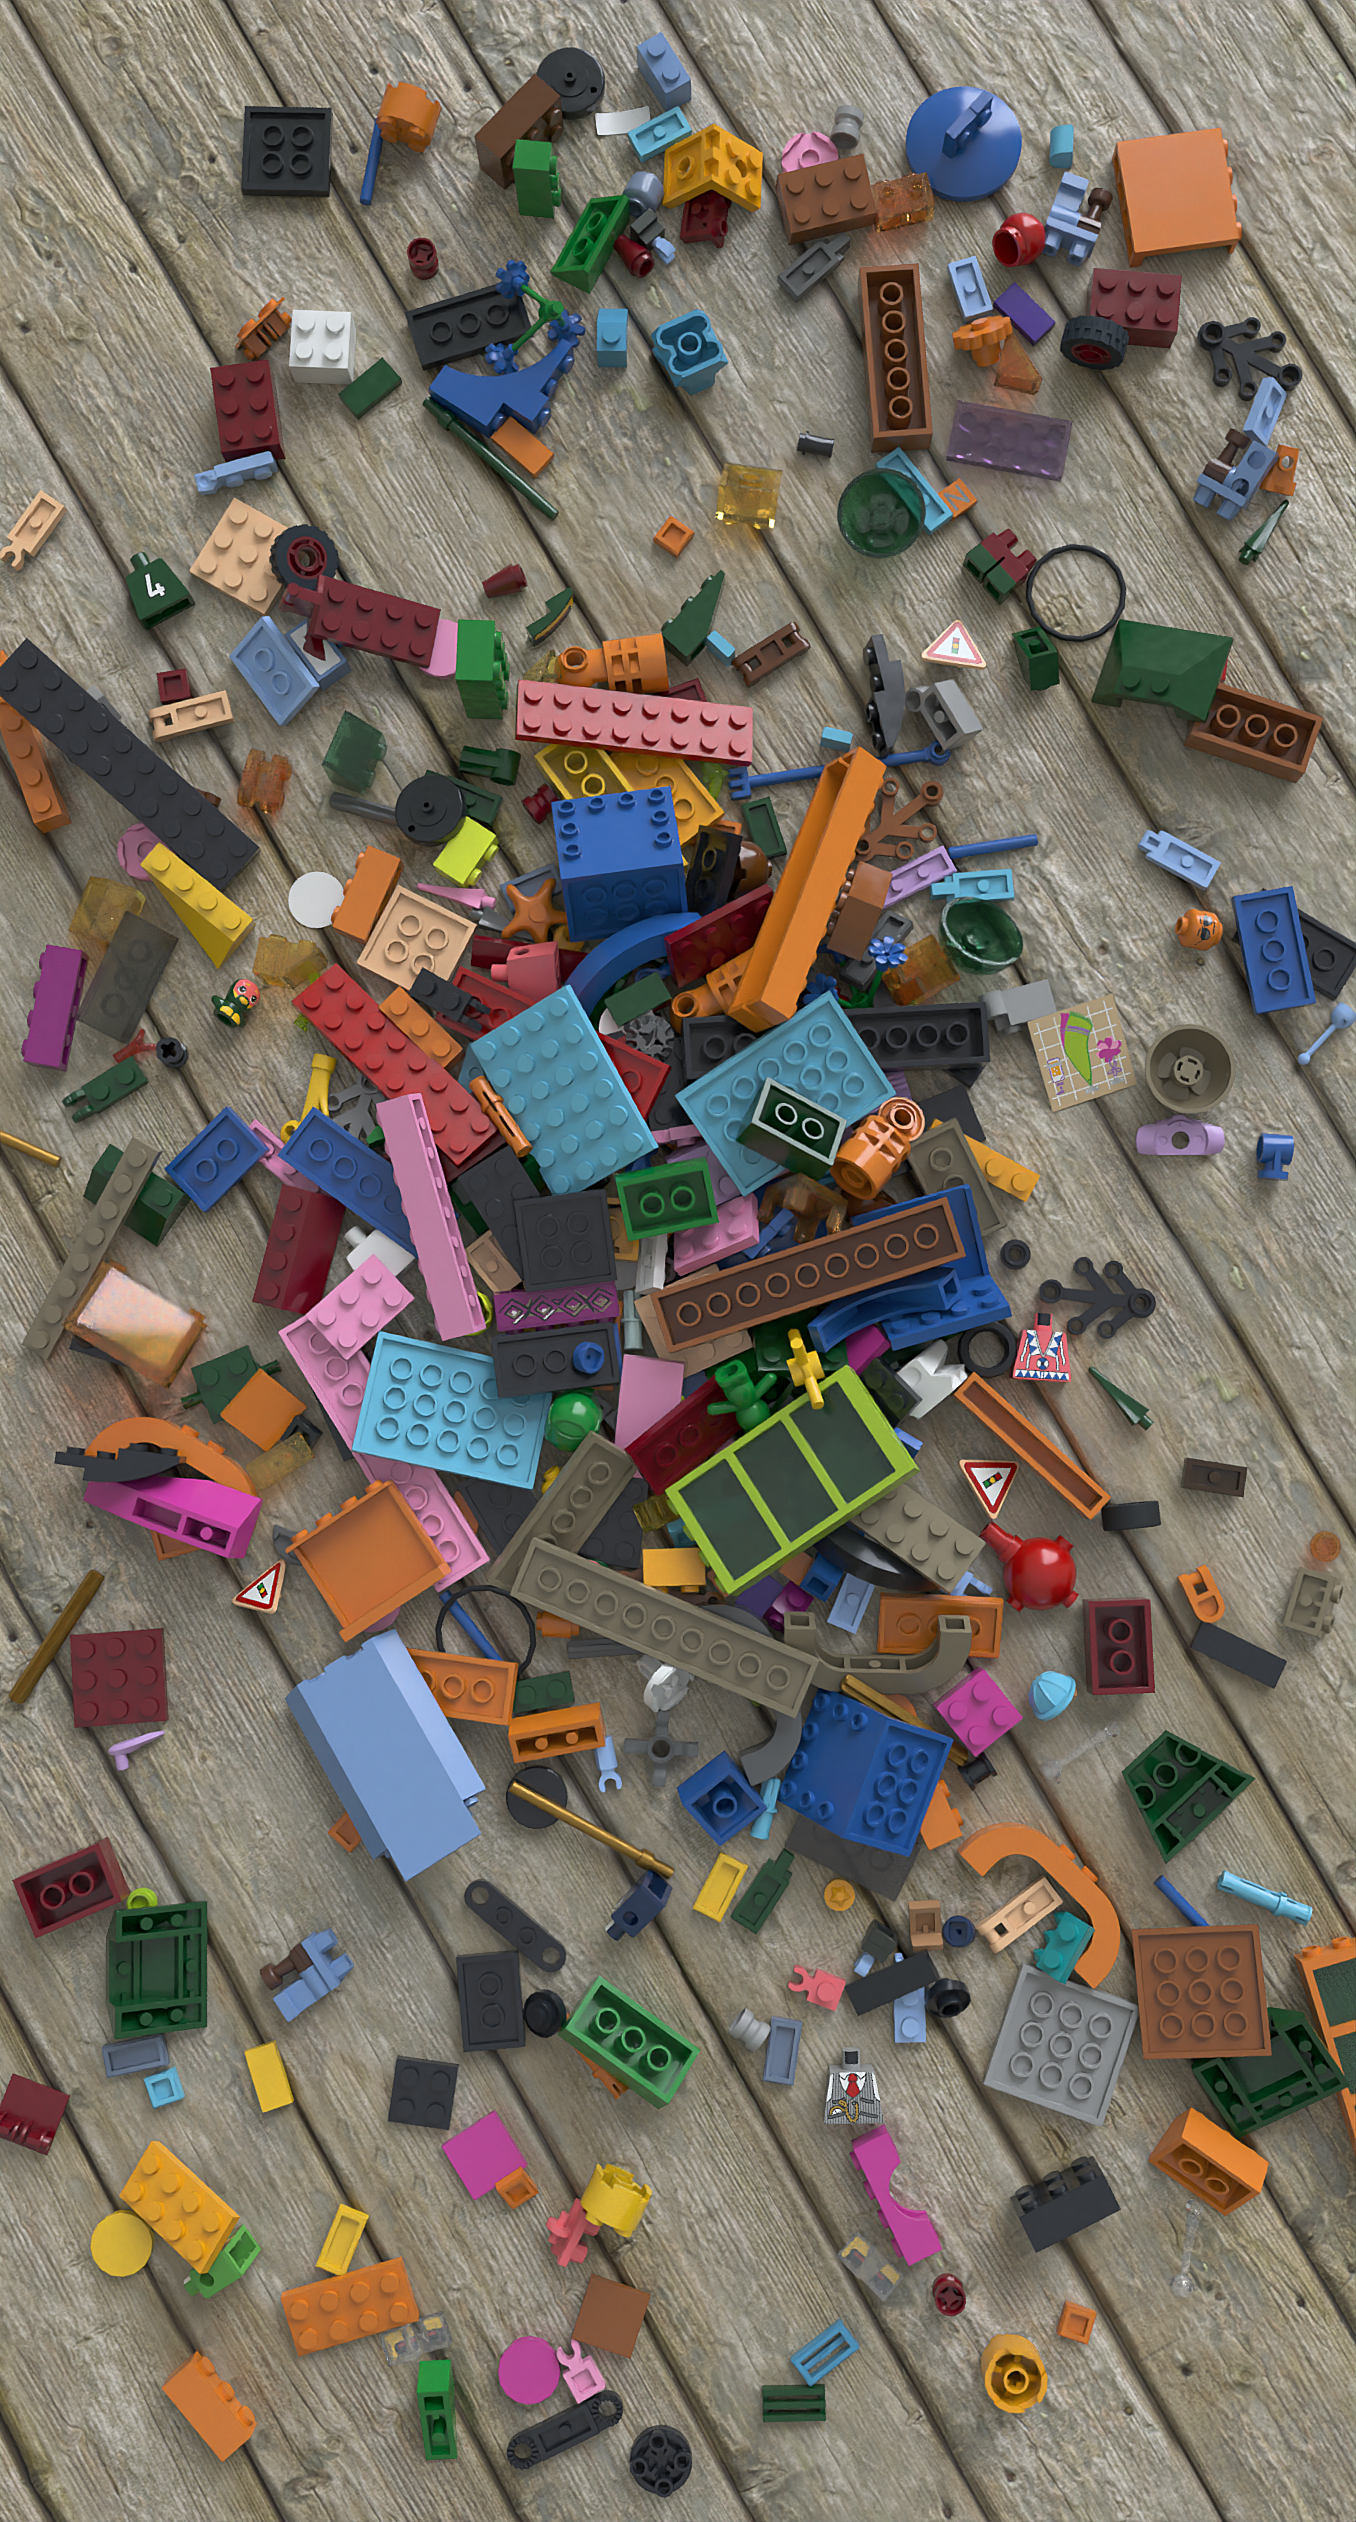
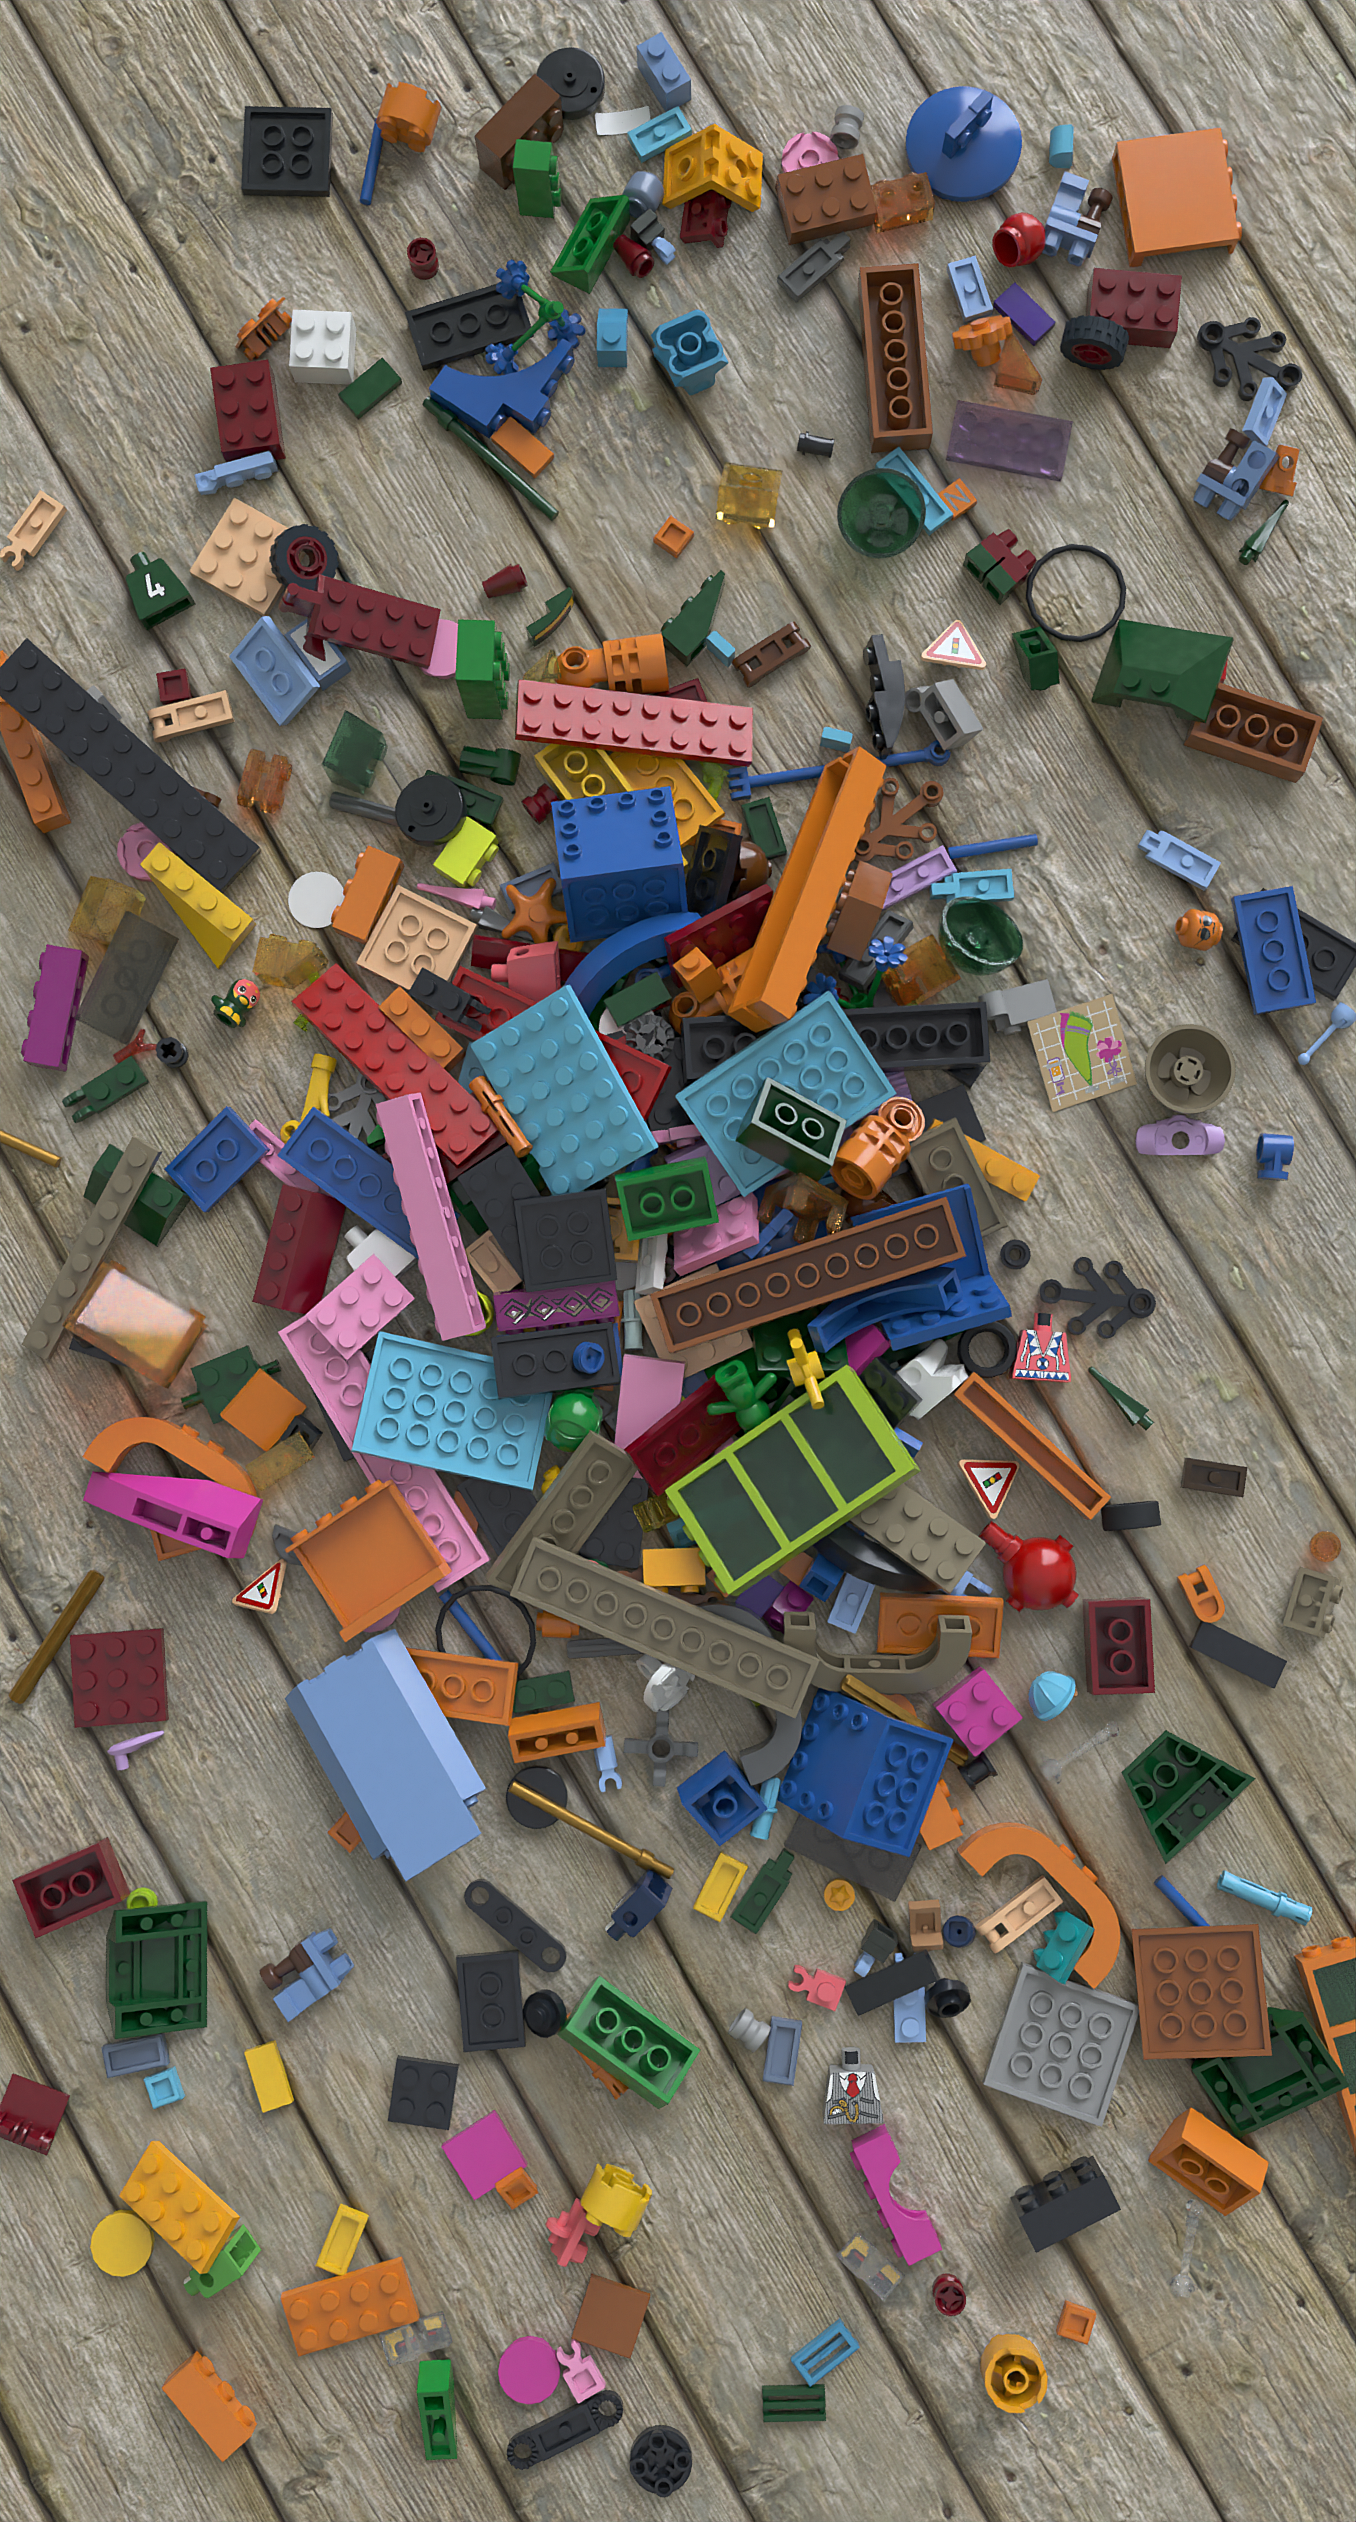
black slope [54,1443,187,1482] -> none
none -> orange brick [673,947,724,1003]

